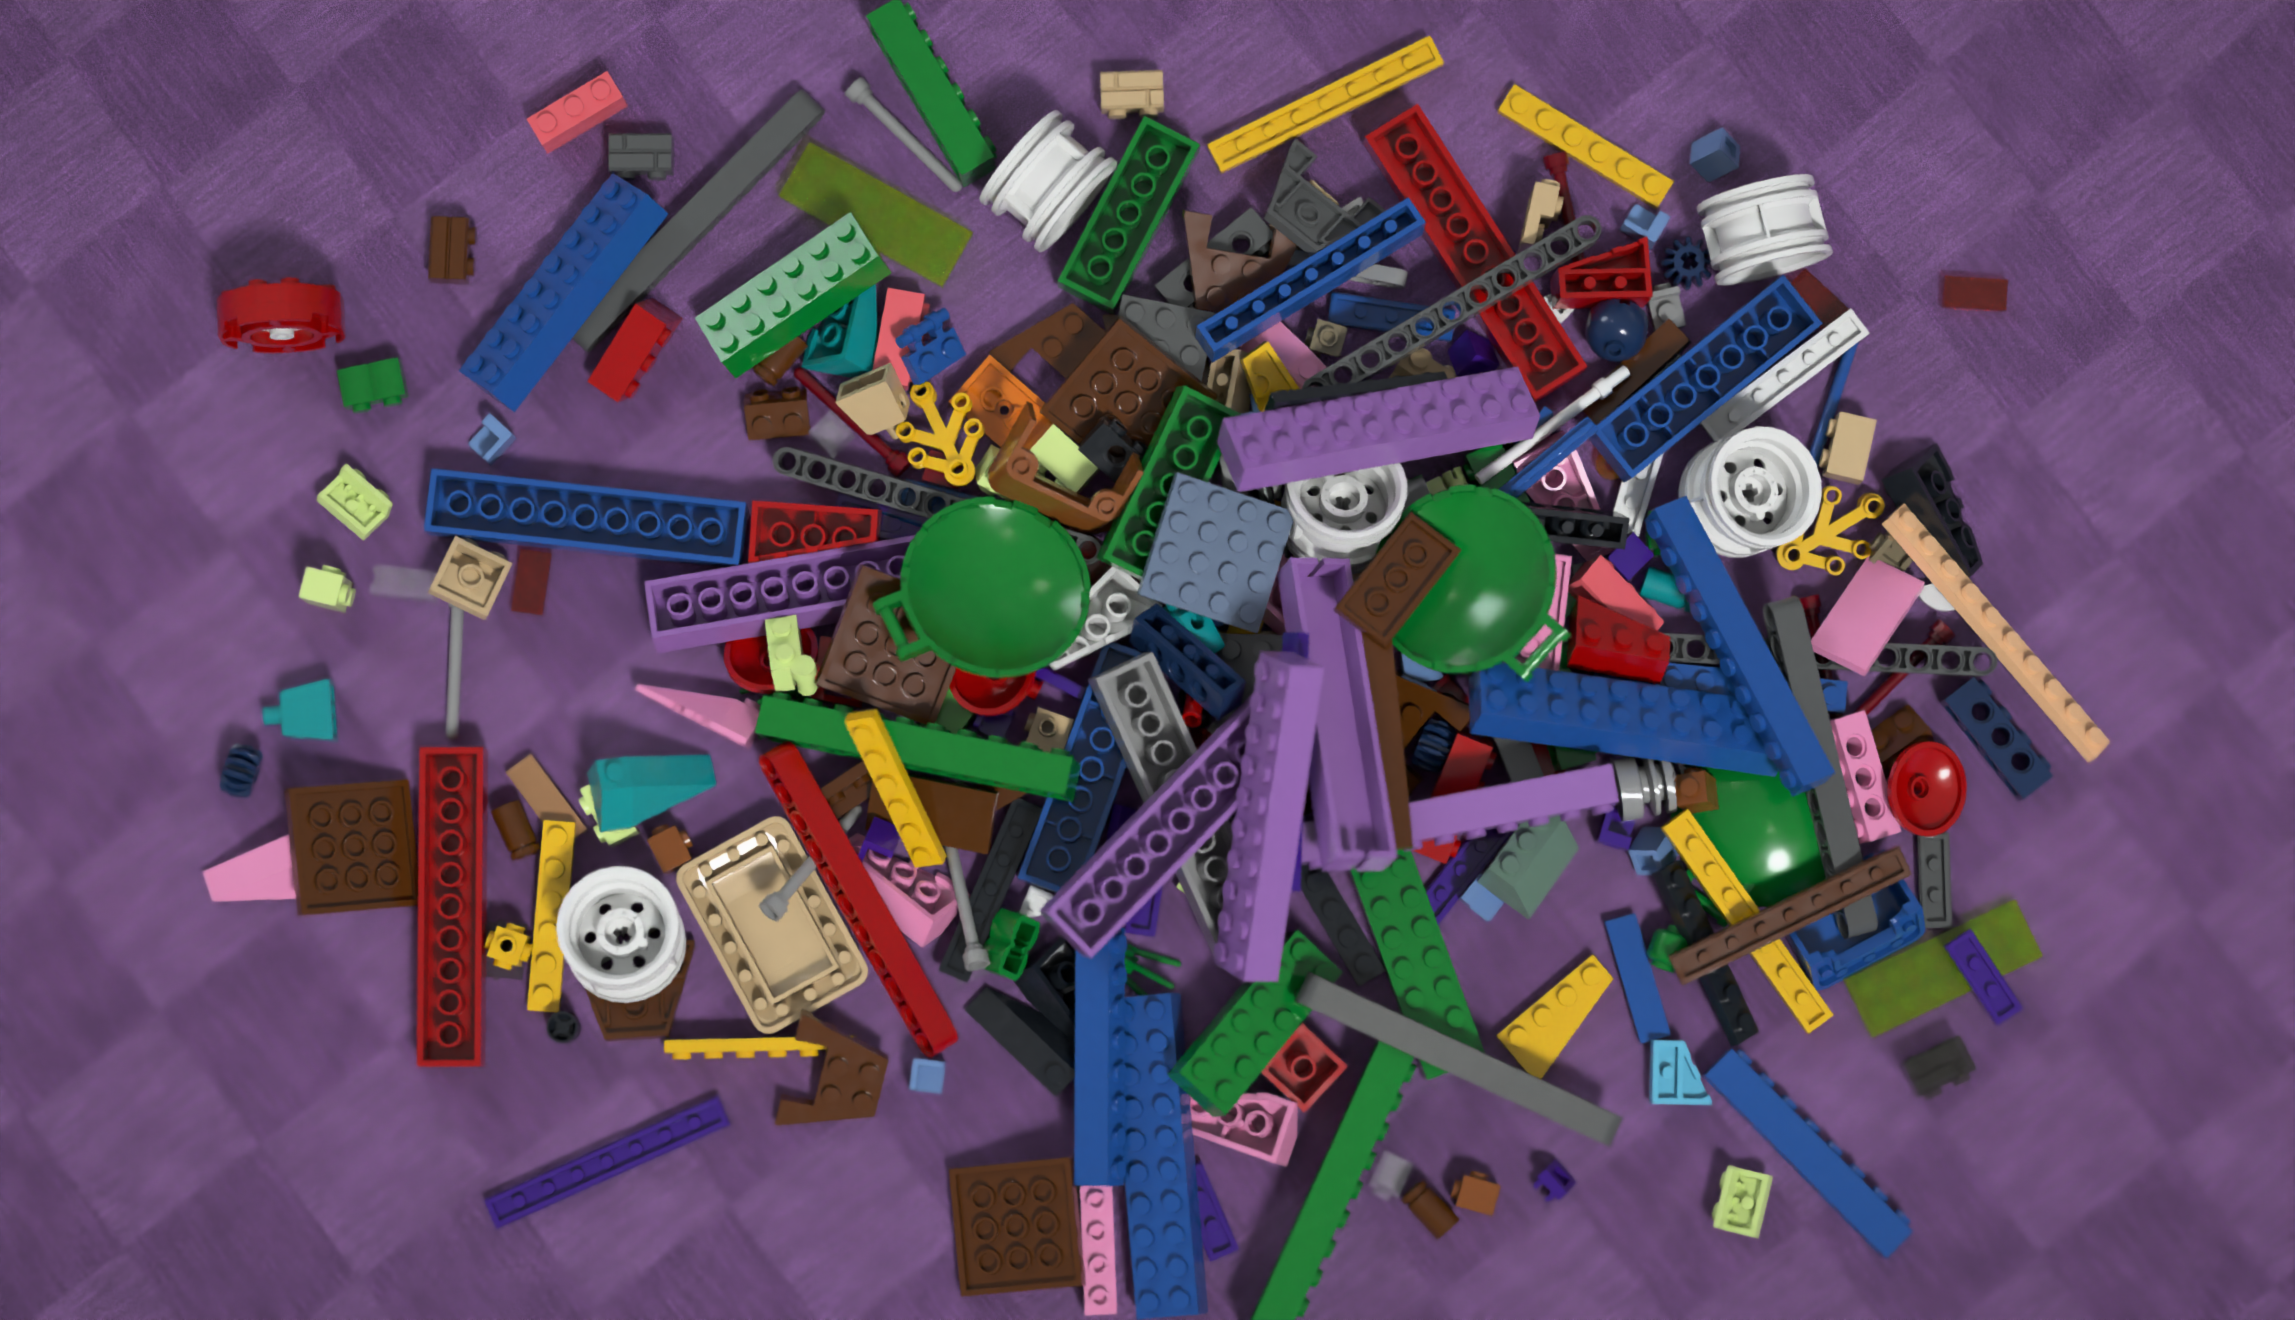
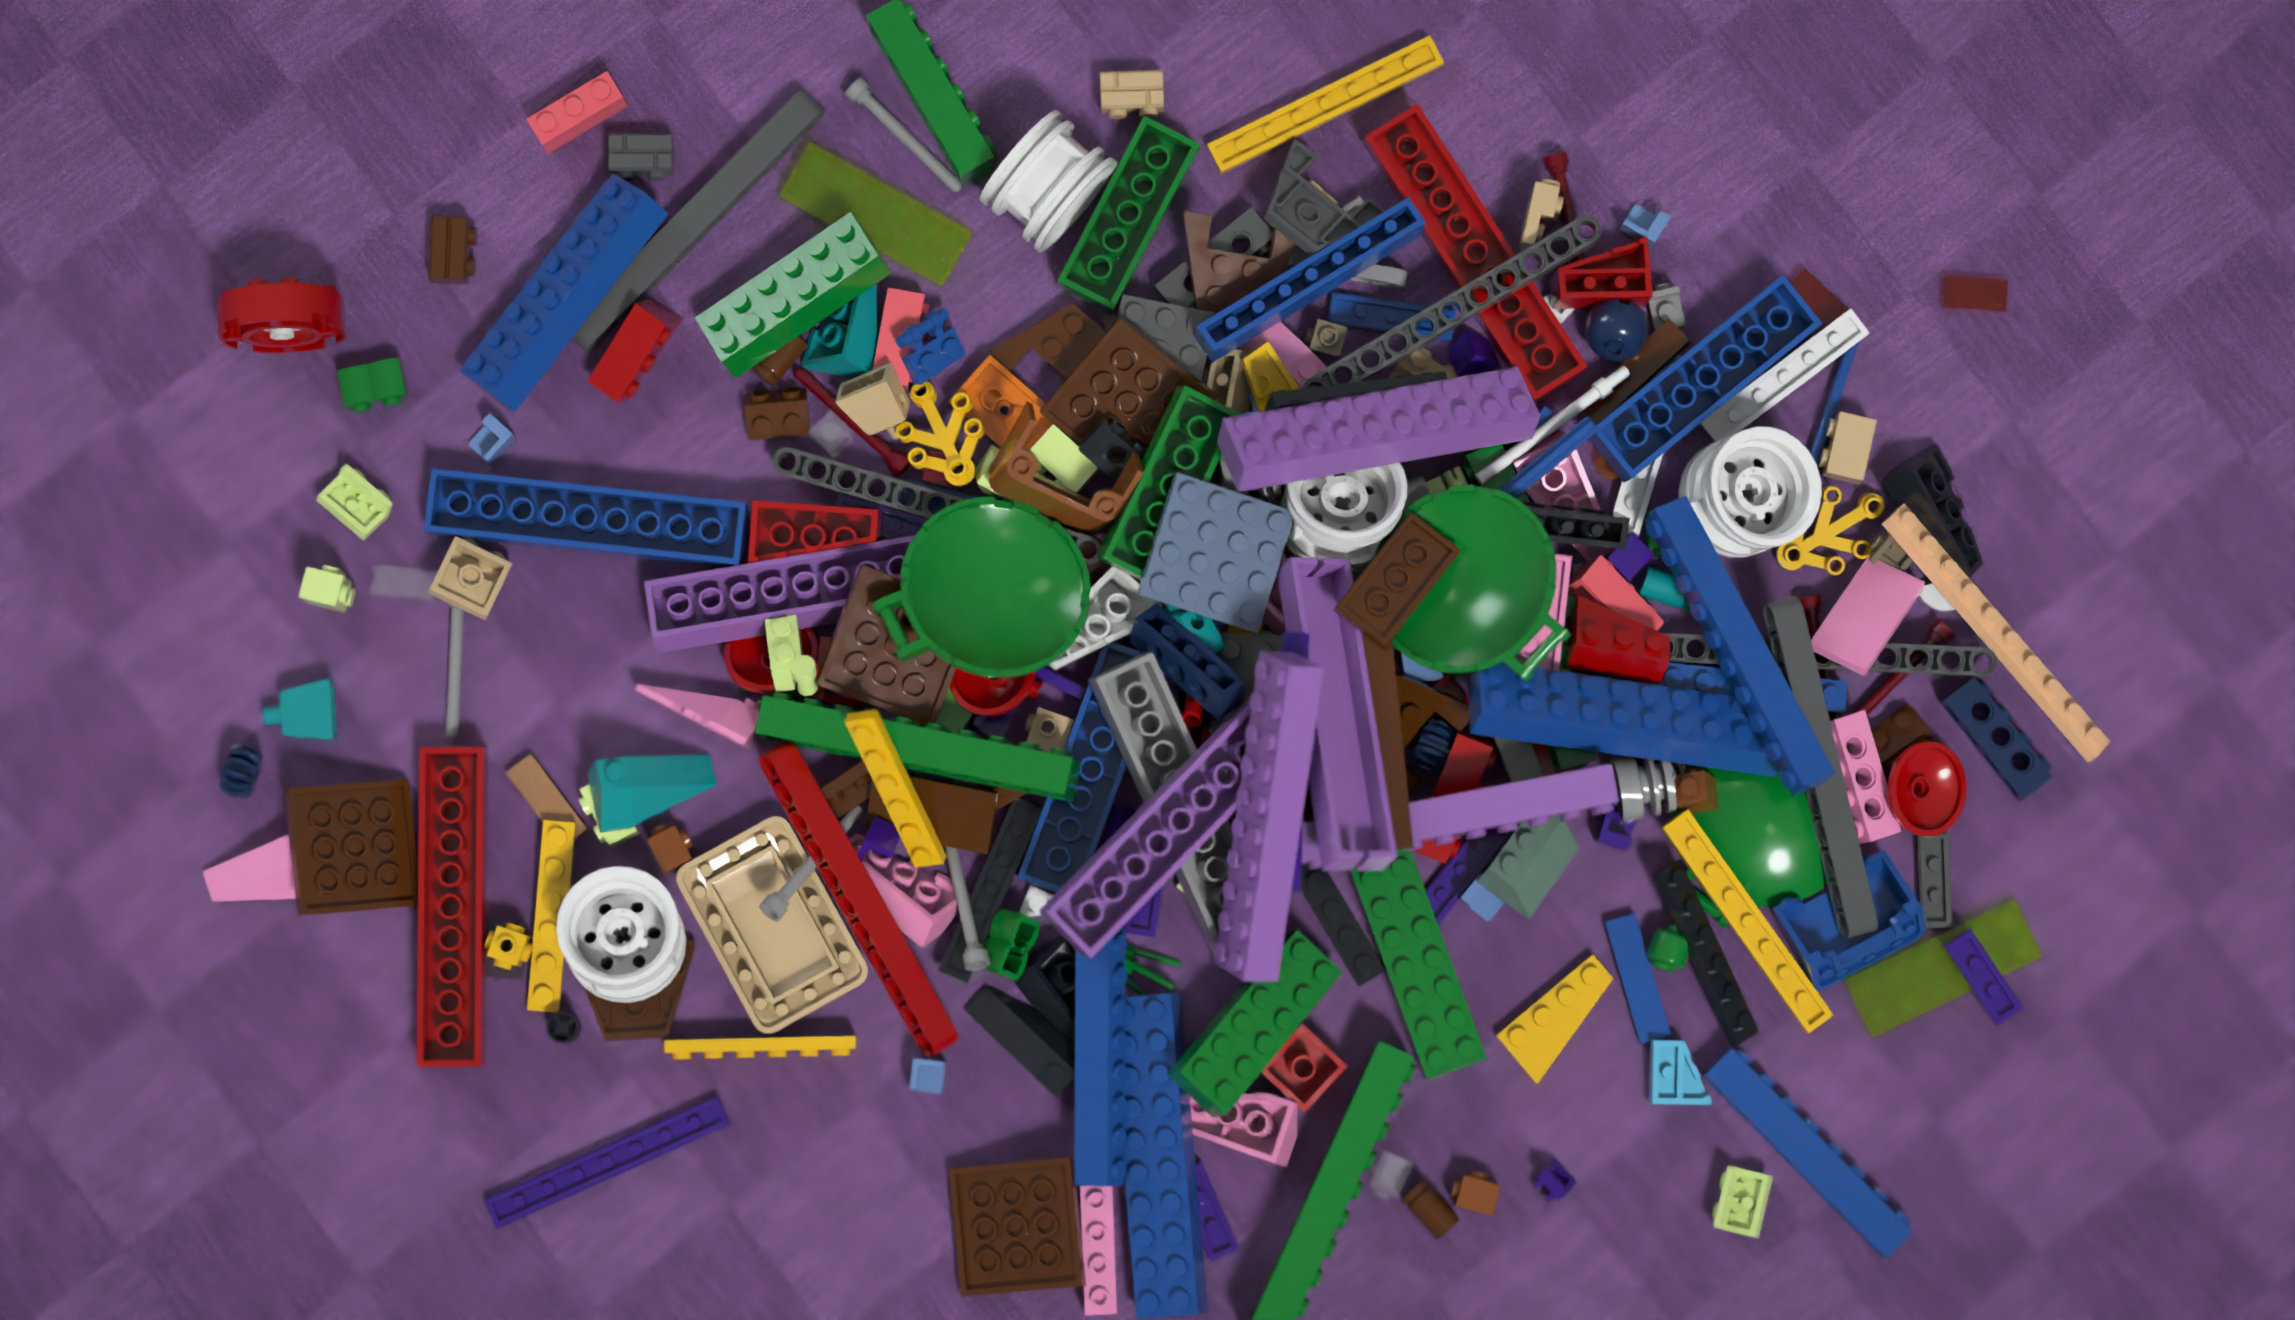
reddish brown piece [491,800,541,862] -> none
clear red tile [511,549,553,616] -> none
reddish brown wing [775,1009,889,1126] -> none
dark grey beam [1295,972,1623,1147] -> none
yellow plate [1497,84,1674,210] -> none
medium blue panel [1628,827,1678,875] -> none
dark blue gear [1661,236,1712,291] -> none
reddish brown tile [1668,845,1912,986] -> none
medium blue panel [1690,127,1741,182] -> none
white wheel [1696,174,1833,285] -> none
clear smoke brick [1898,1035,1976,1101] -> none

